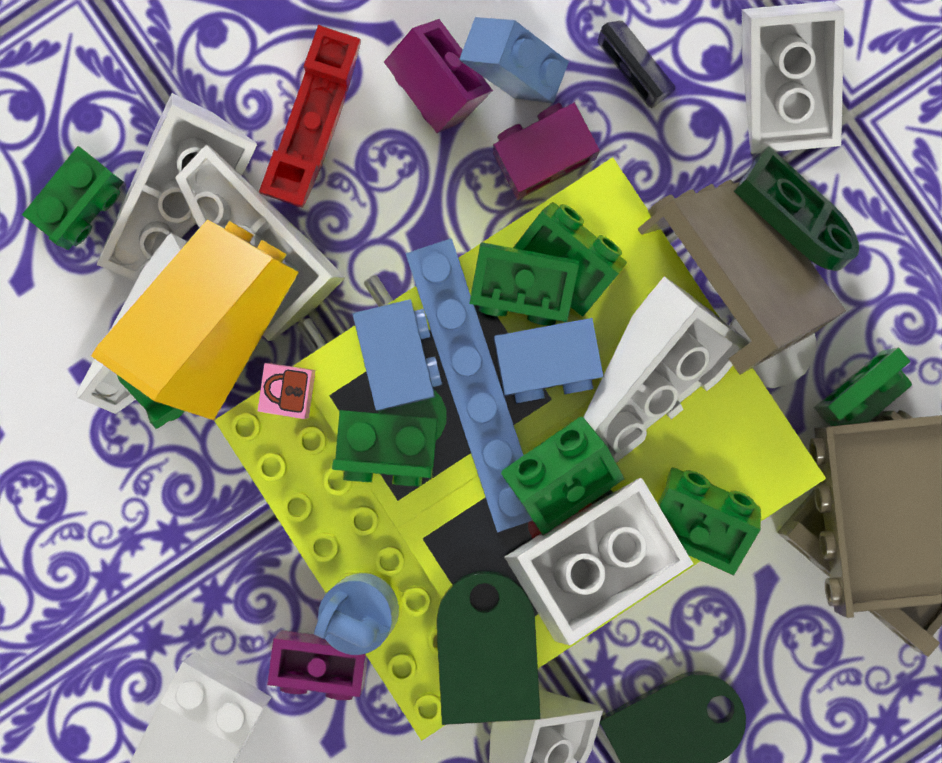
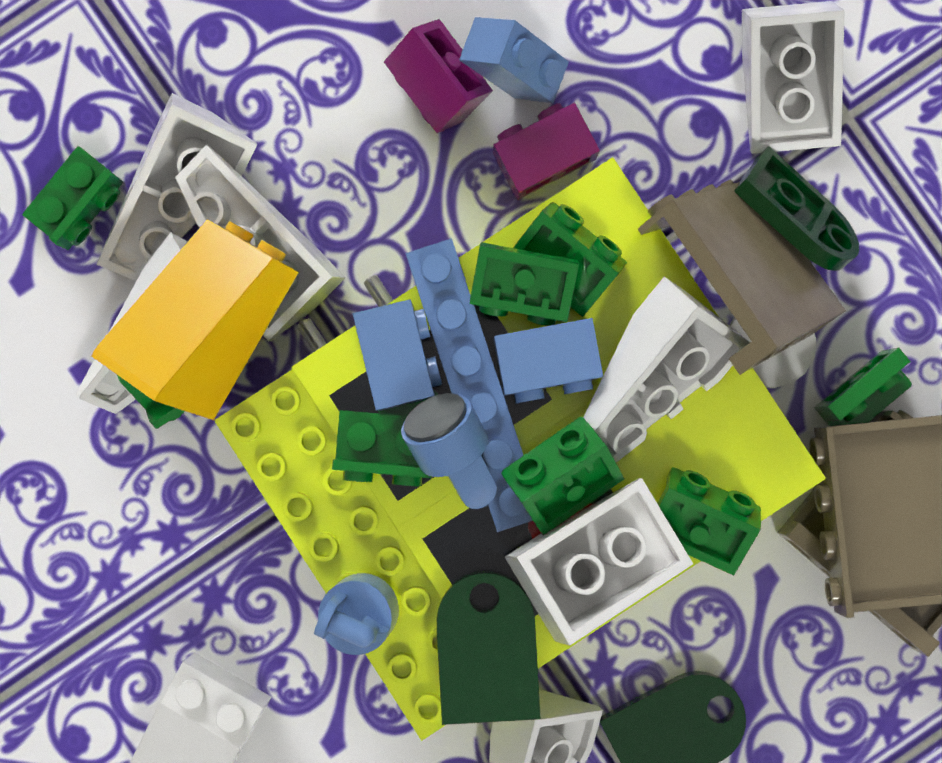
tile [258,363,316,419] -> none
red slope [259,25,361,208] -> none
magenta brick [267,630,368,700] -> none
black slope [597,21,676,108] -> none
none -> medium blue piece [401,393,497,509]

